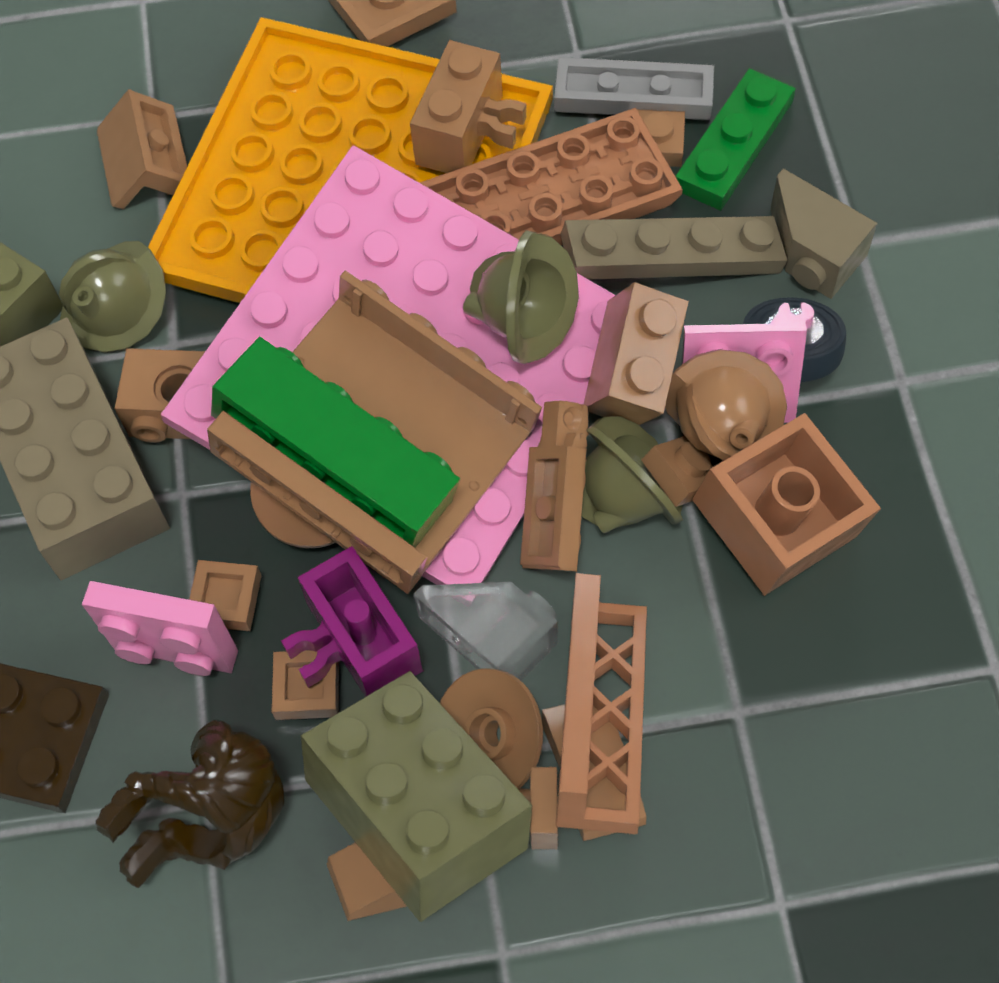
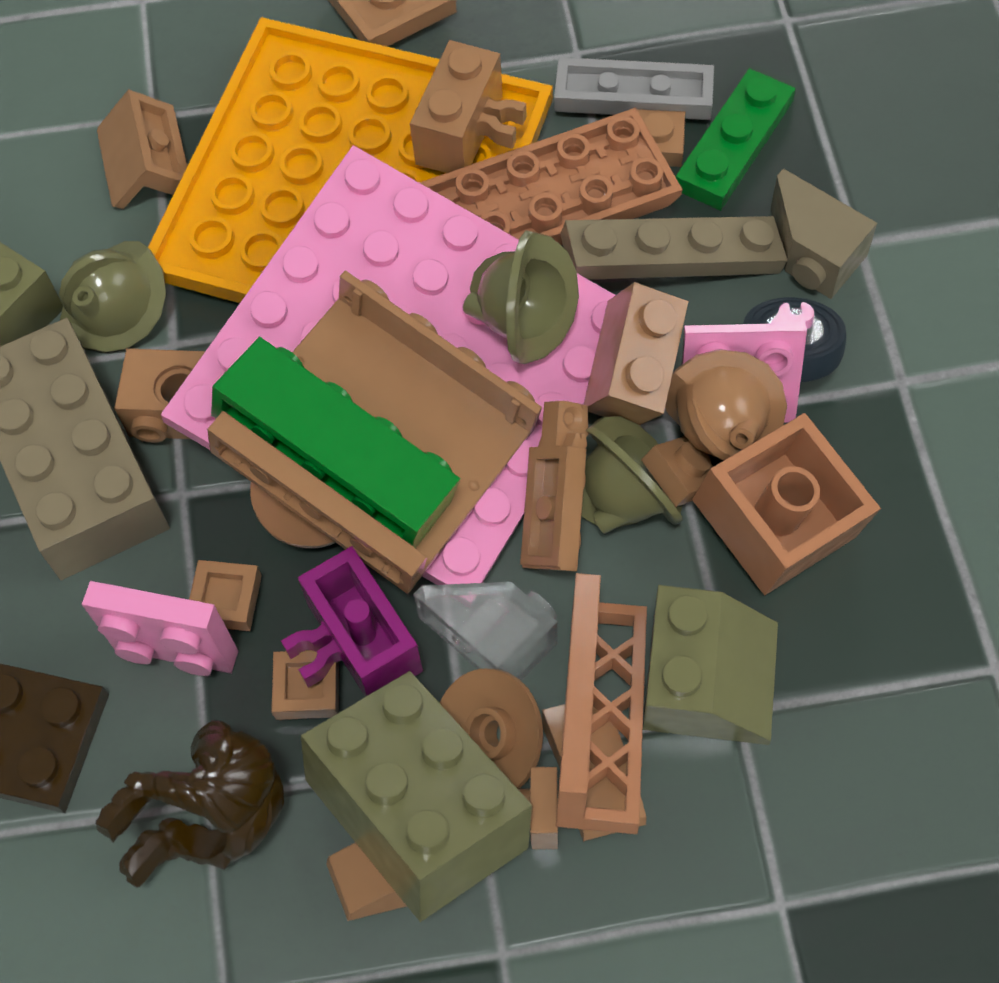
none -> olive slope [643,585,778,745]

